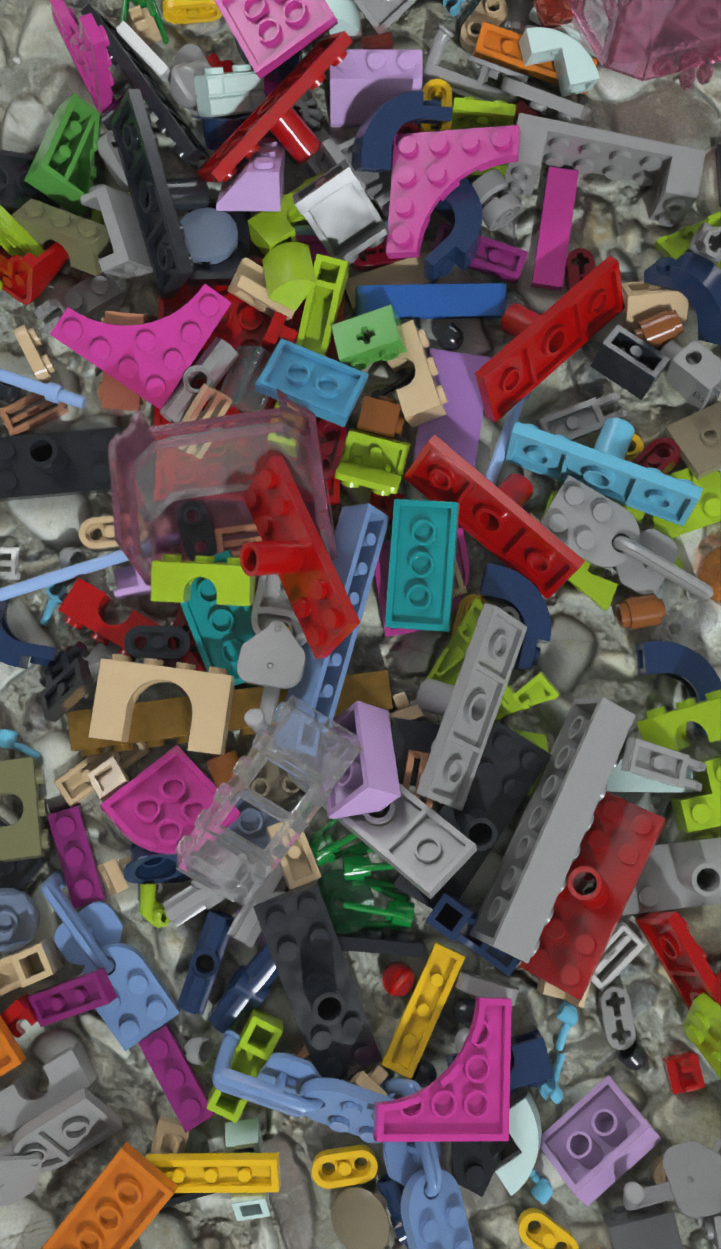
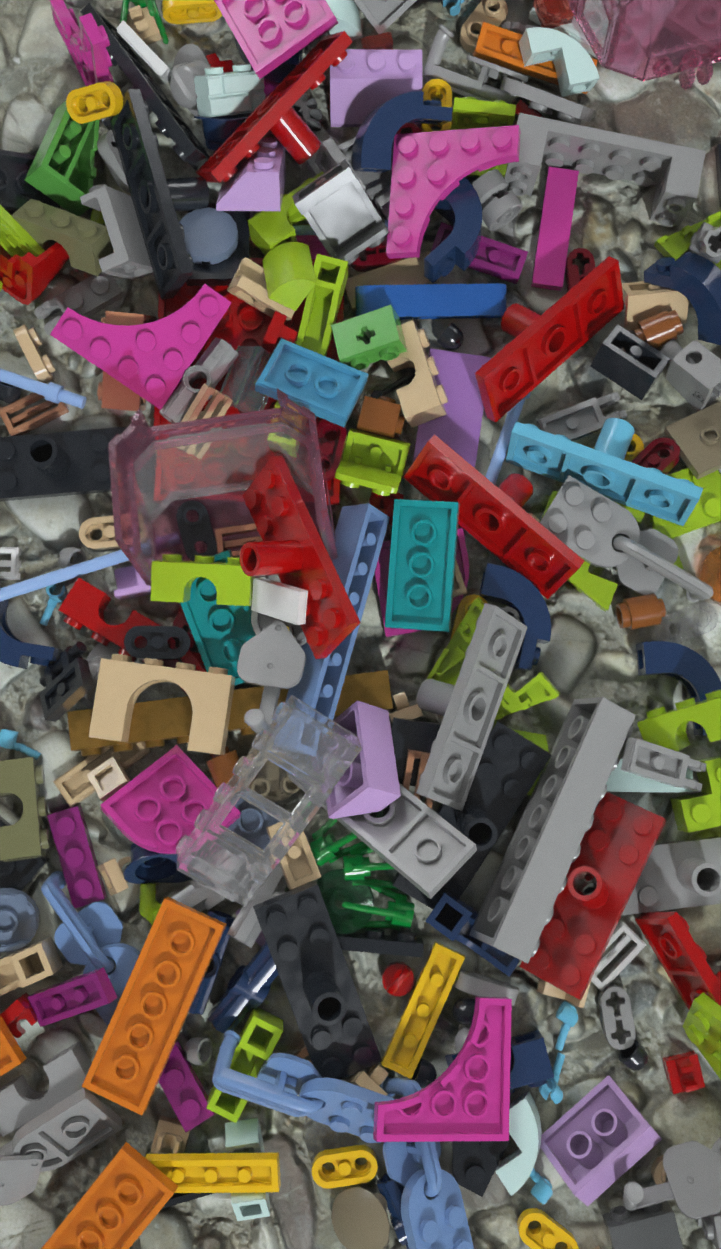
none -> yellow plate [66,81,123,124]
none -> orange plate [82,896,227,1116]
none -> white tile [251,577,308,625]

